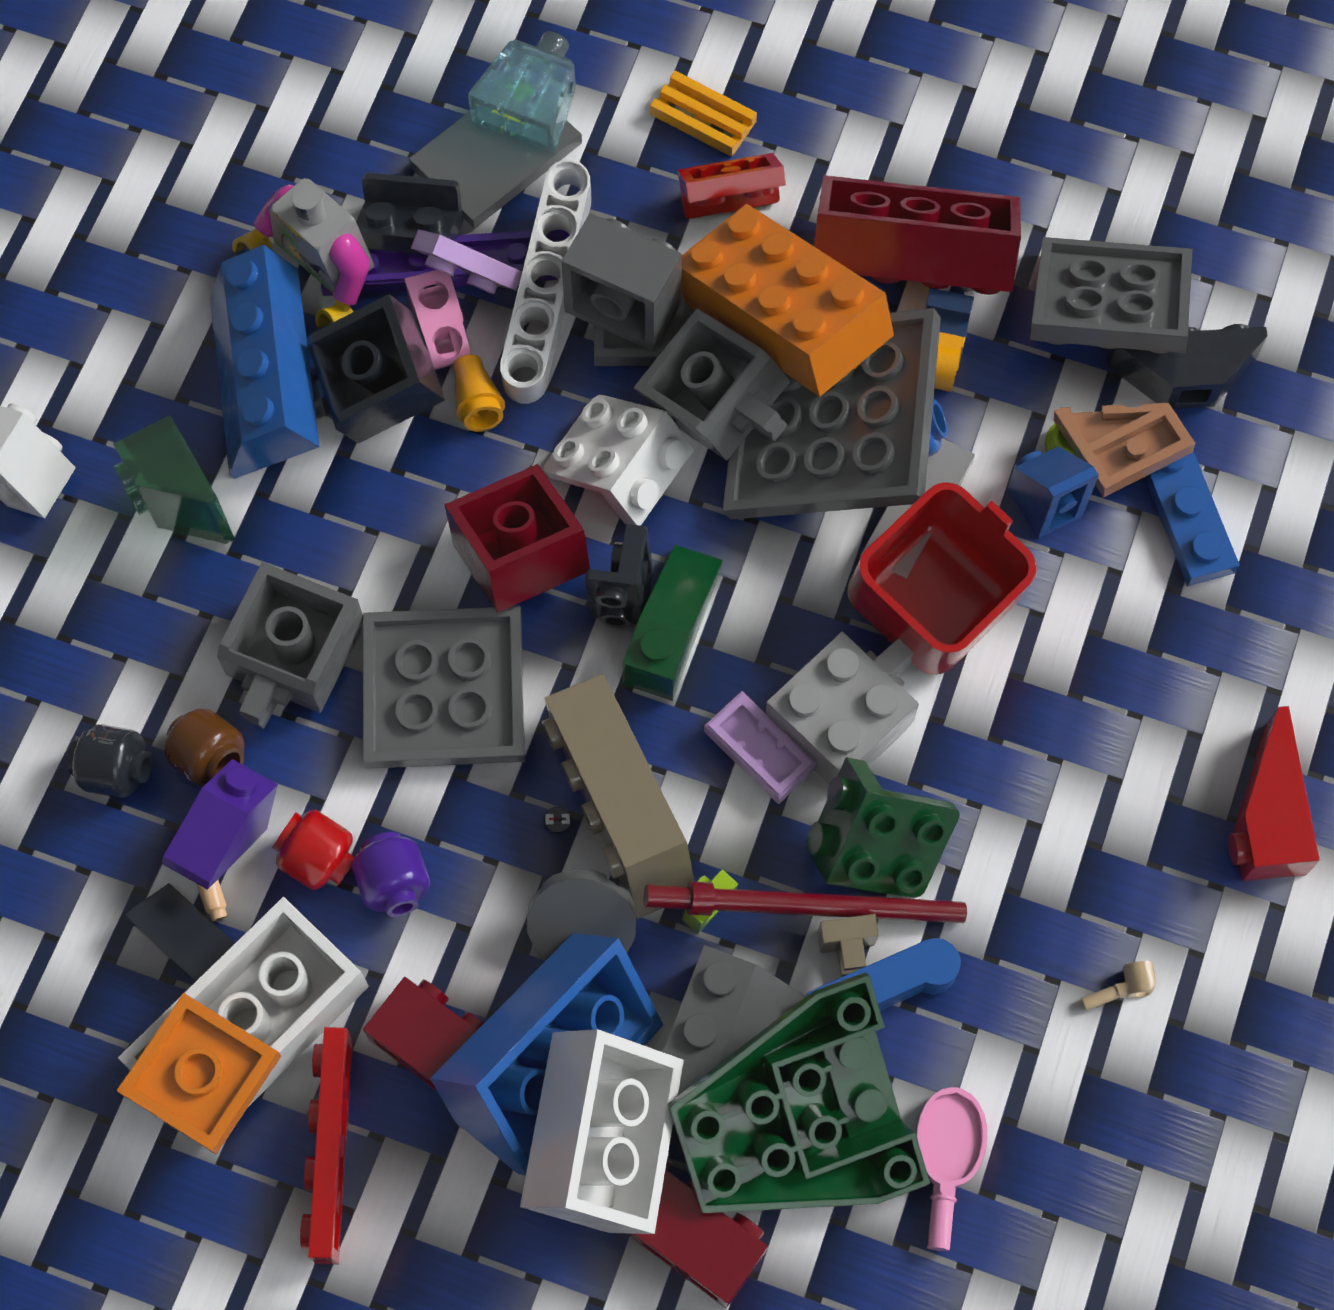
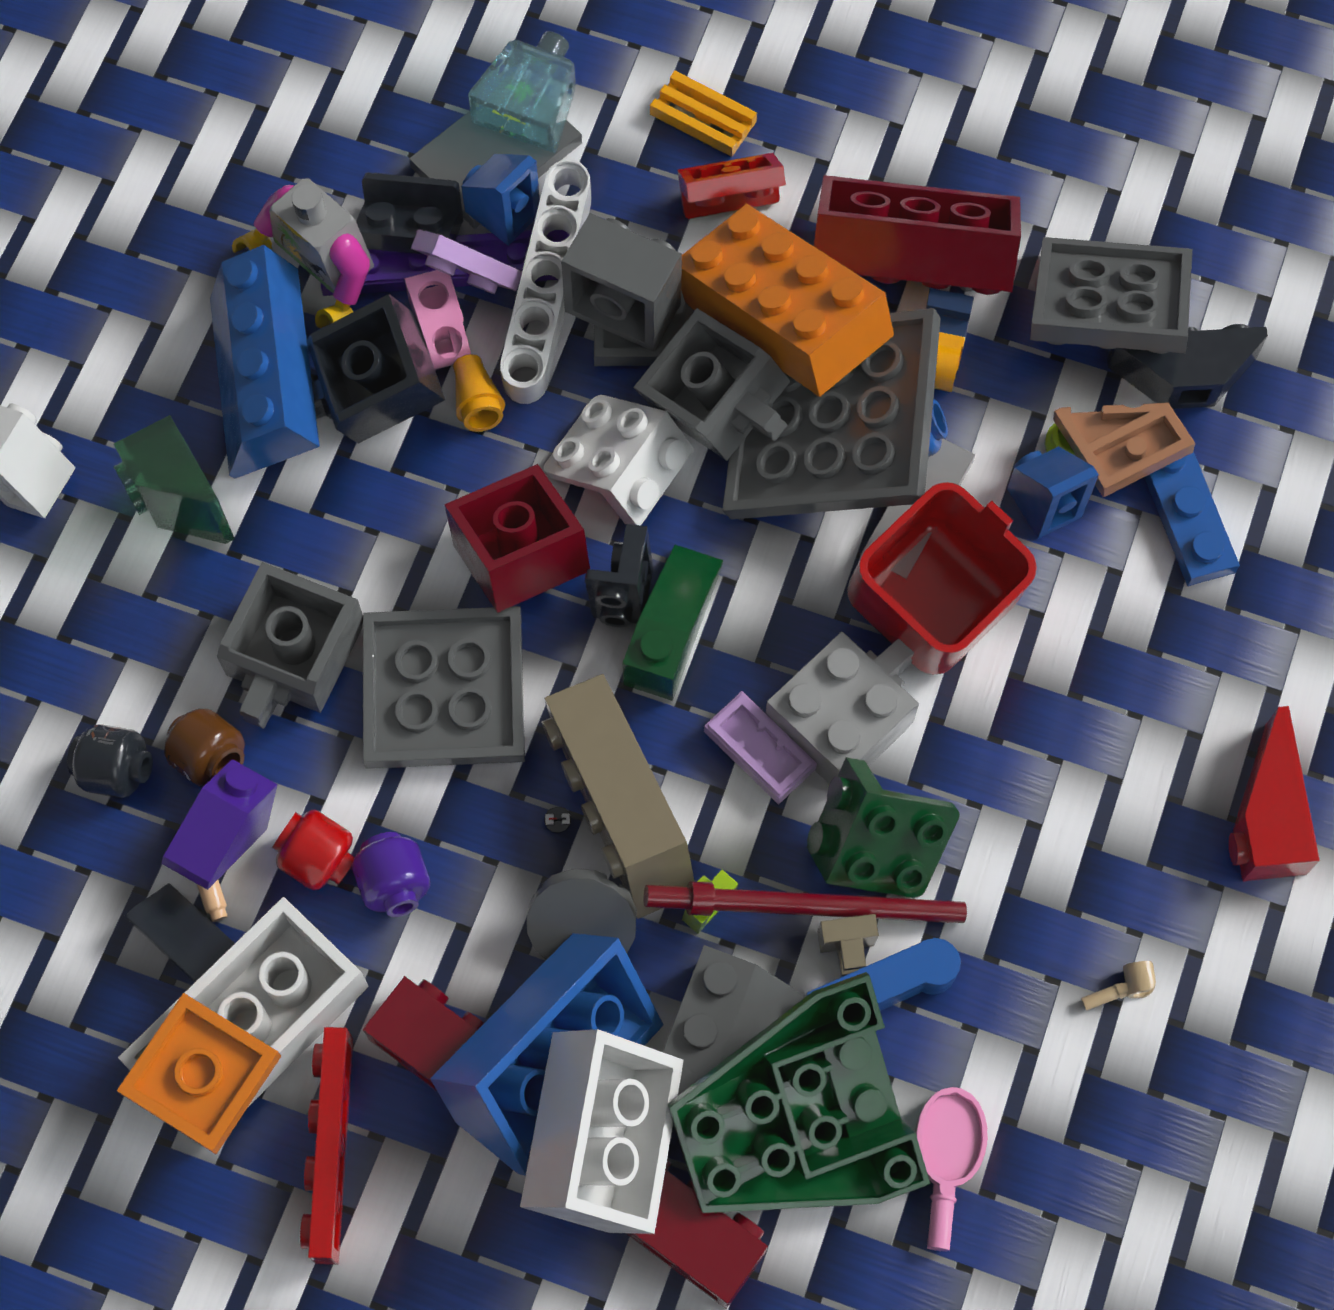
none -> blue slope [461,154,540,246]

